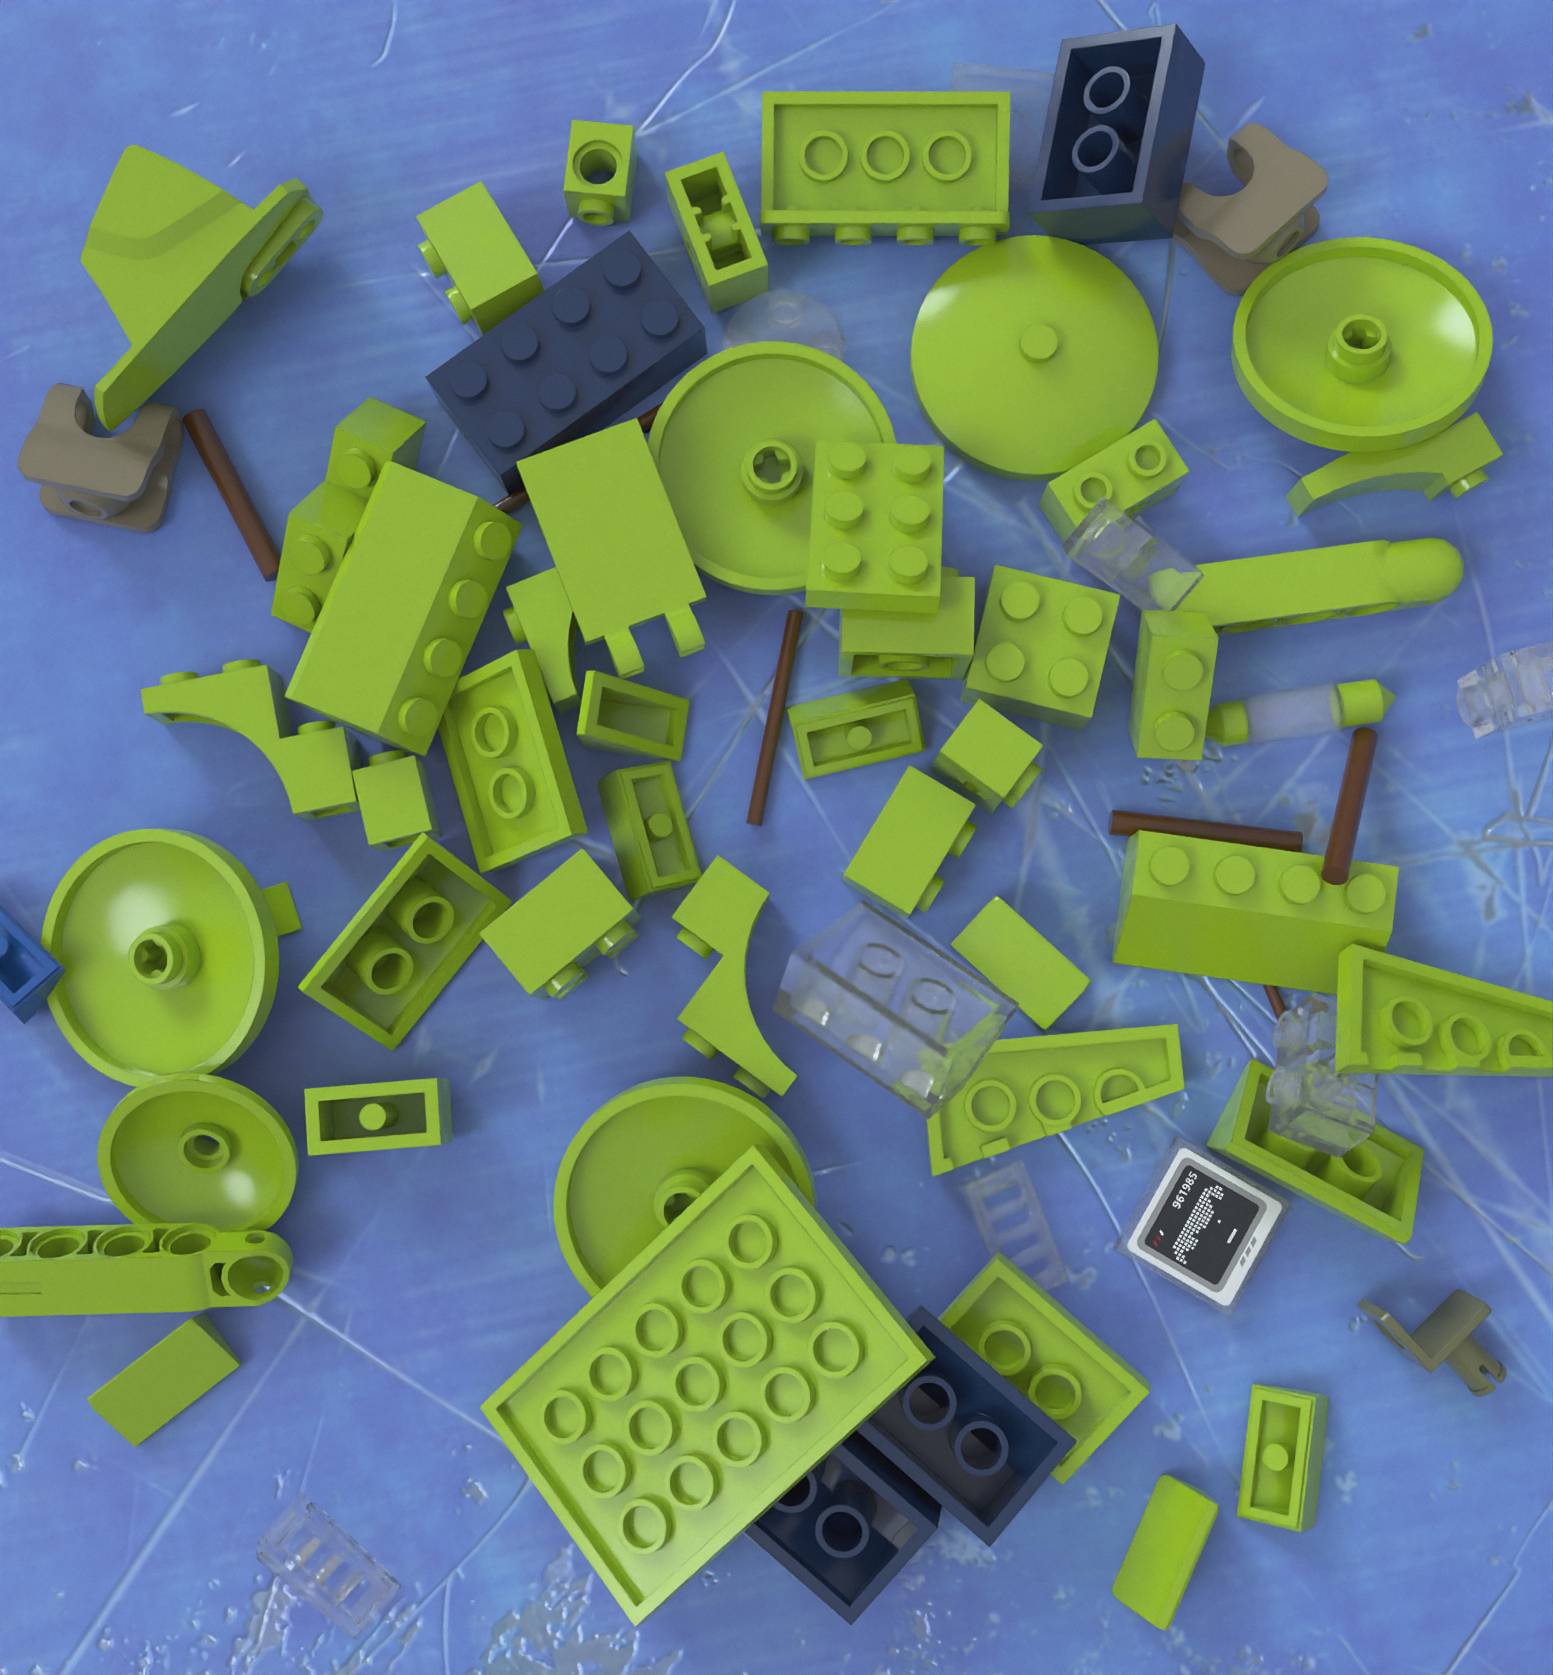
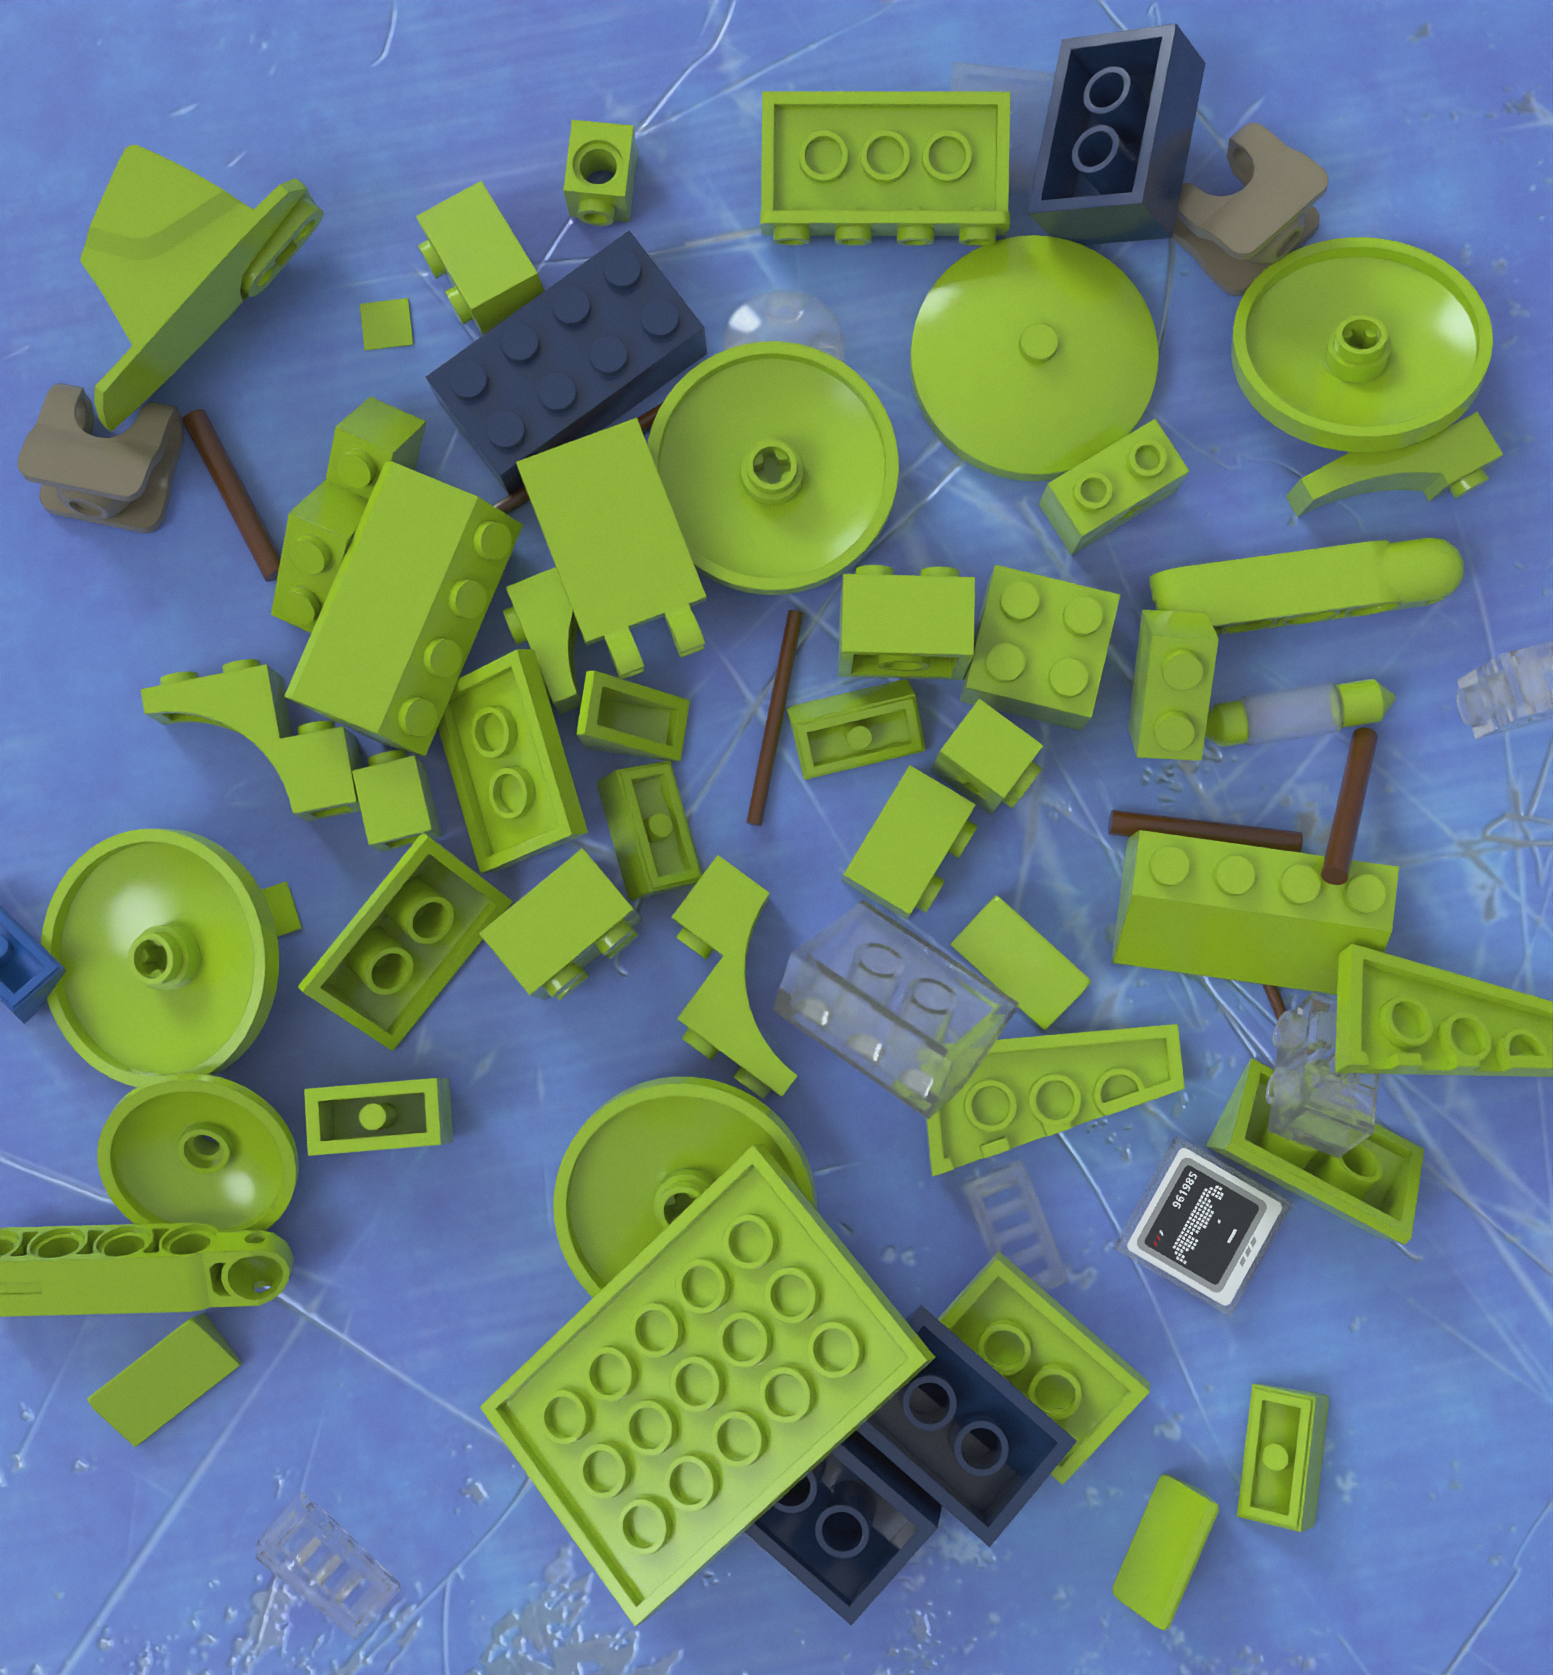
lime brick [665,151,769,314] -> none
lime plate [805,439,944,614] -> none
clear slope [1062,496,1205,611] -> none
olive bracket [1356,1289,1507,1397] -> none
none -> lime sticker [360,298,413,351]

